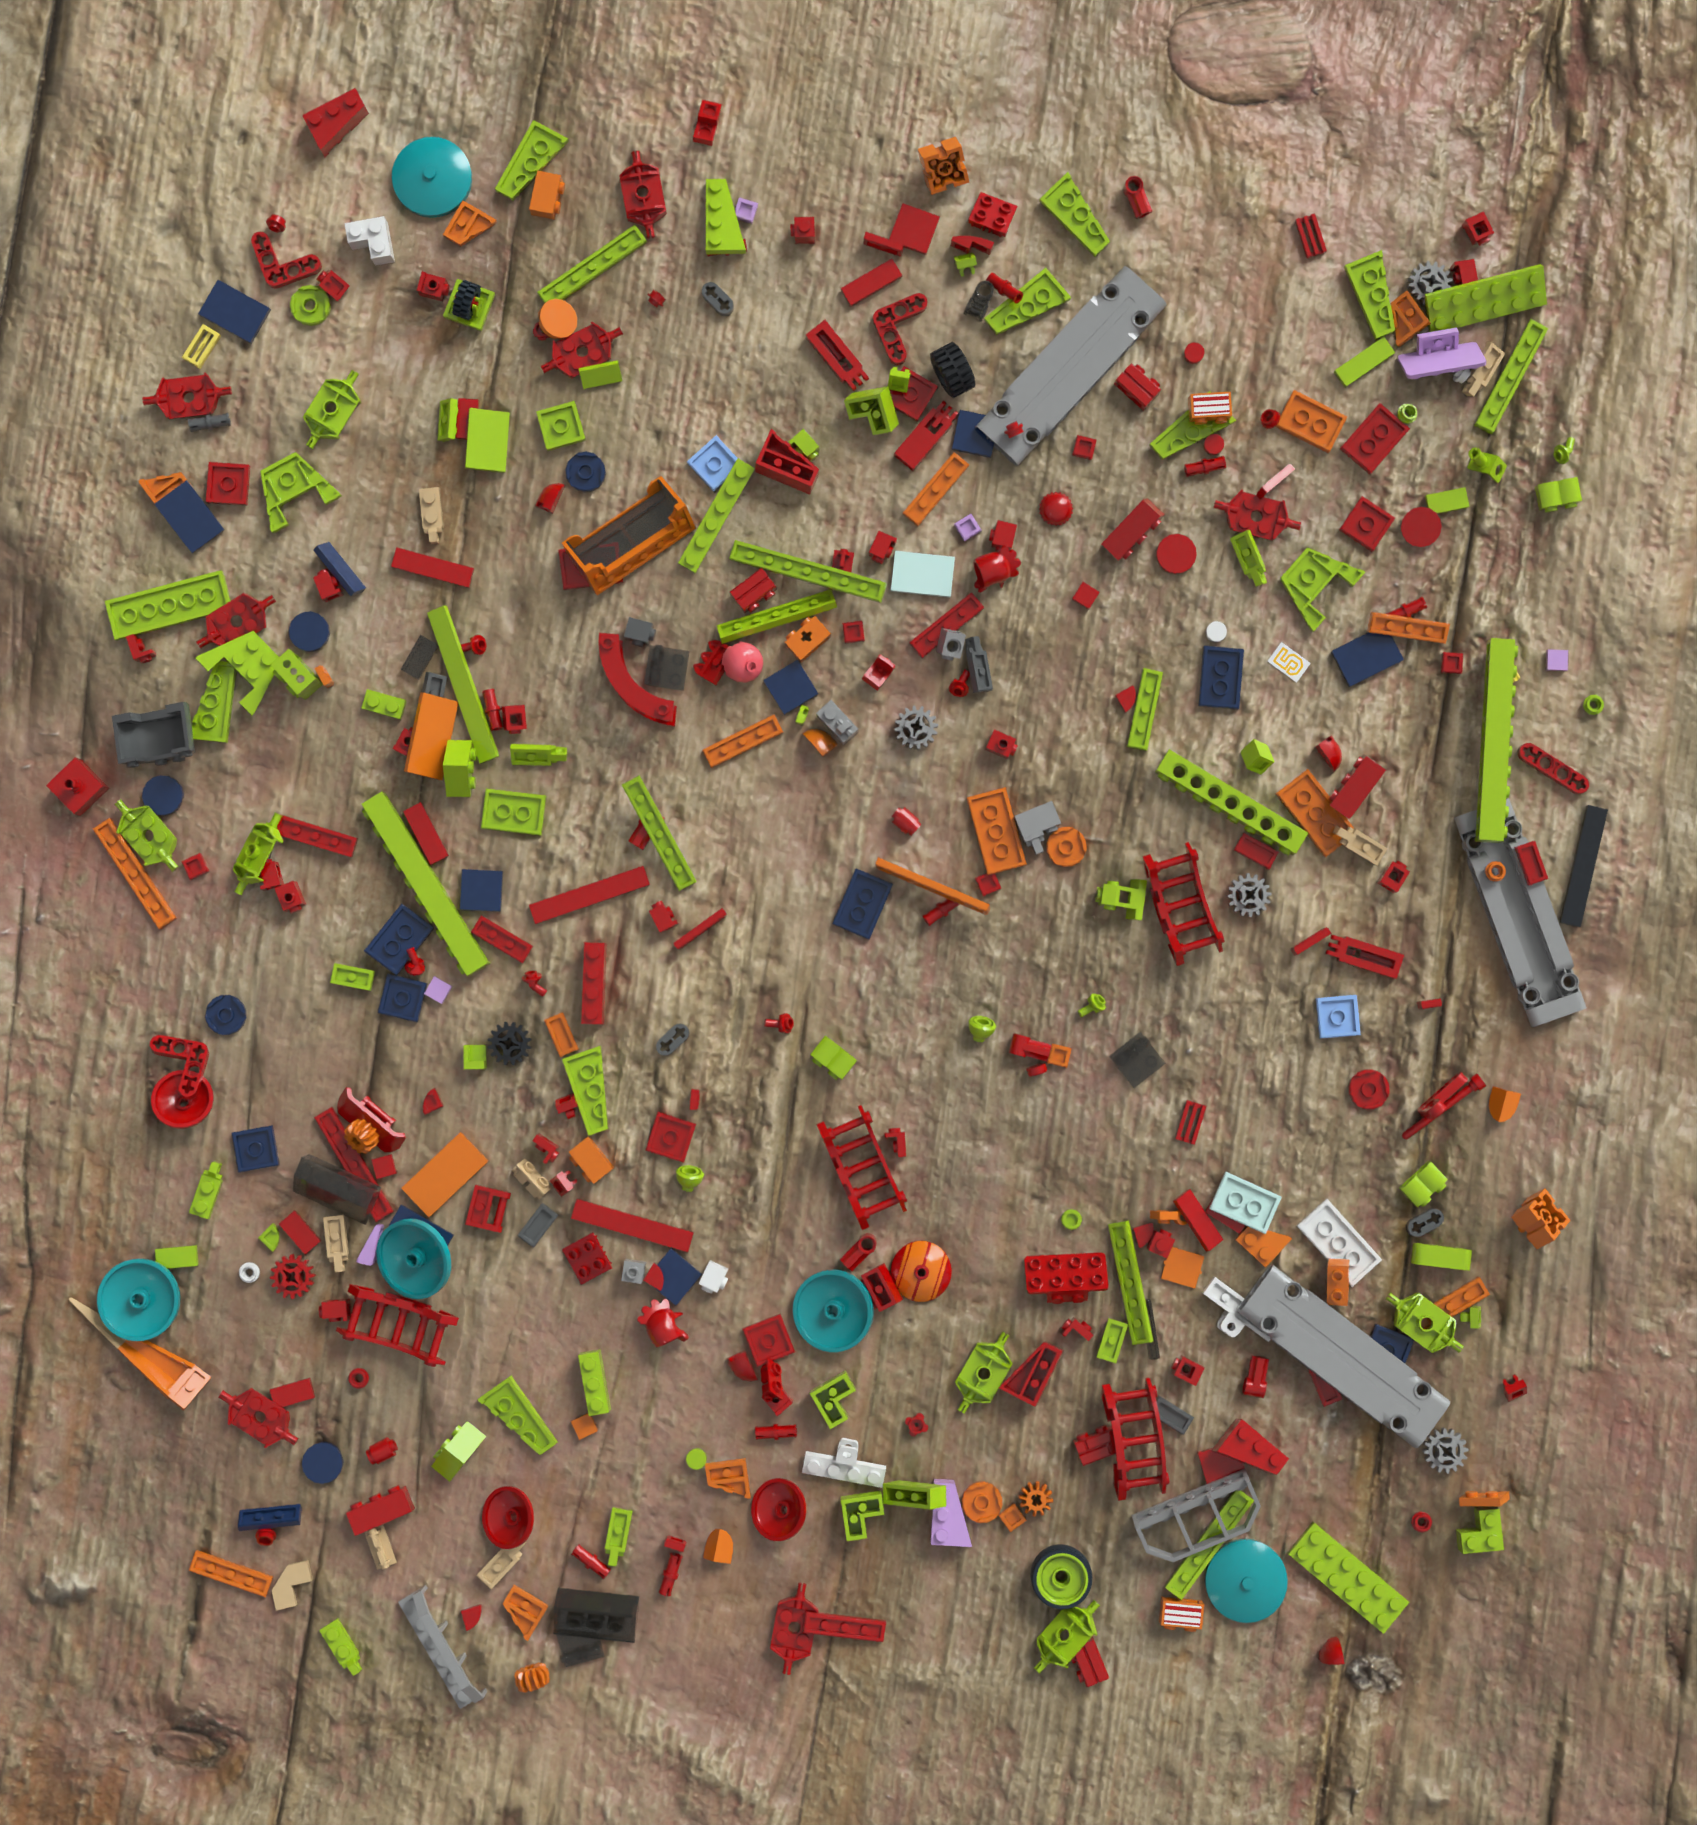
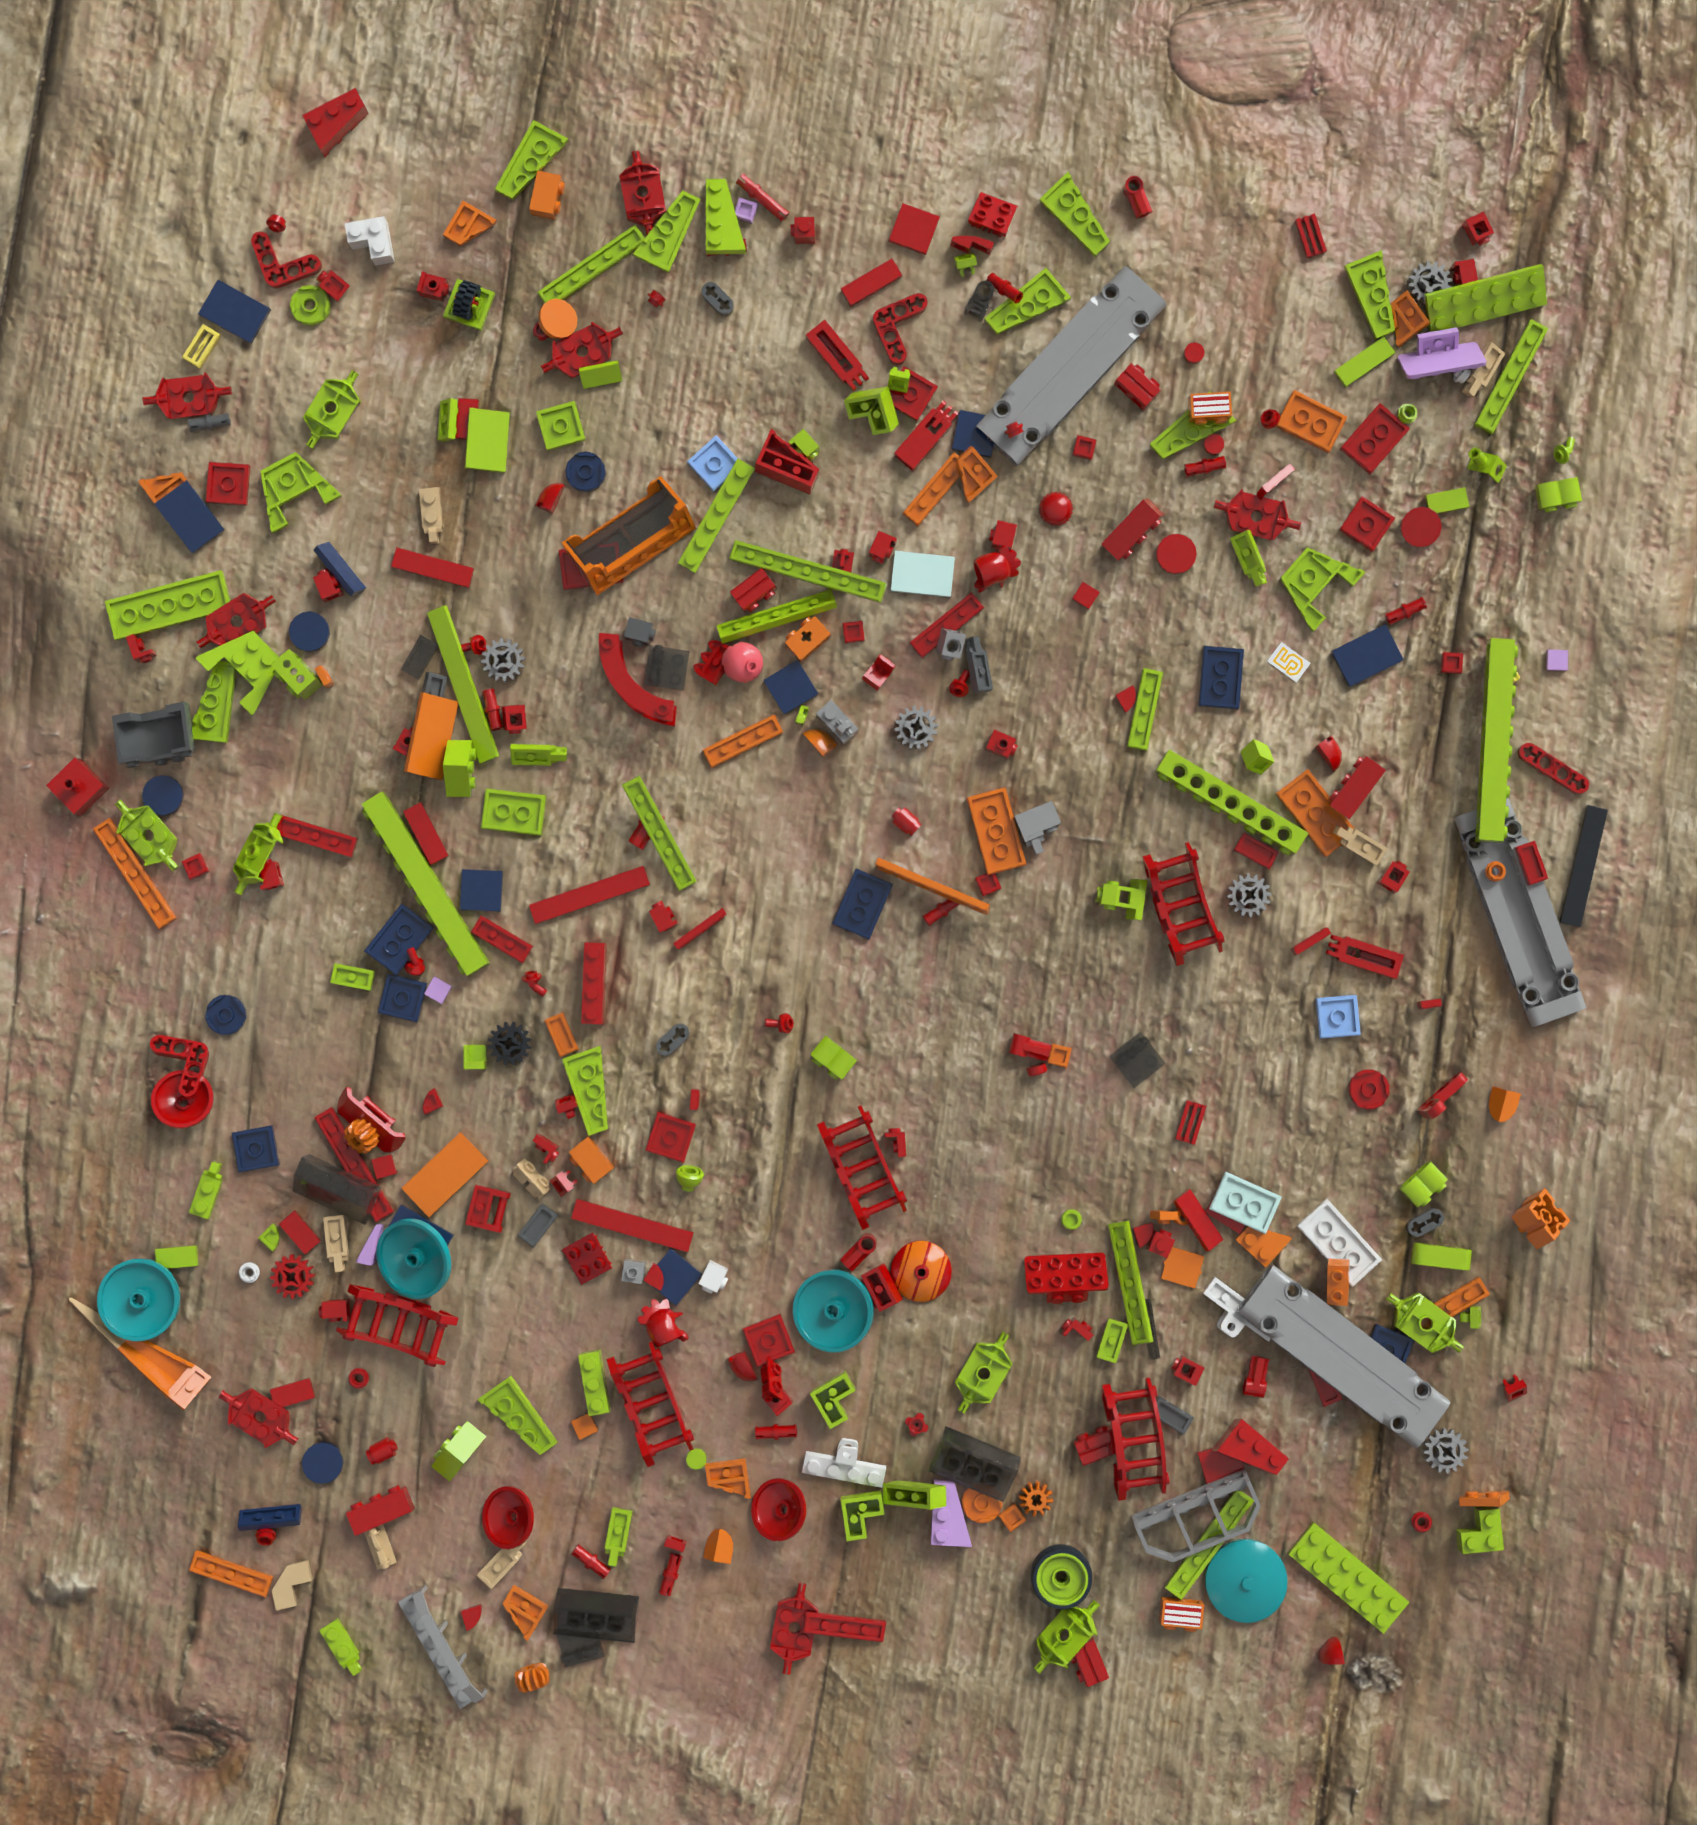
red brick [274,881,306,914] -> none
lime plate [361,689,407,720] -> none
teal dish [392,137,472,218] -> none
red slope [693,100,722,146] -> none
red tile [864,232,904,257] -> none
orange brick [918,136,969,195] -> none
black tyre [930,342,975,398] -> none
lavender tile [954,514,982,542] -> none
lime brick [968,1016,996,1042] -> none
red wedge [999,1341,1064,1407] -> none
orange tile [1046,827,1087,867] -> none
lime plate [1077,993,1106,1018] -> none
white tile [1206,621,1227,642] -> none
orange tile [1367,612,1450,644] -> none
red piece [1402,1074,1486,1140] -> none
lime plate [1583,695,1604,715] -> none
none -> light grey gear [481,638,526,683]
none -> red fence [606,1342,695,1467]
none -> lime wing [632,190,701,273]
none -> red pin [736,173,789,222]
none -> clear smoke slope [928,1426,1021,1502]
none -> orange wing [956,446,998,502]

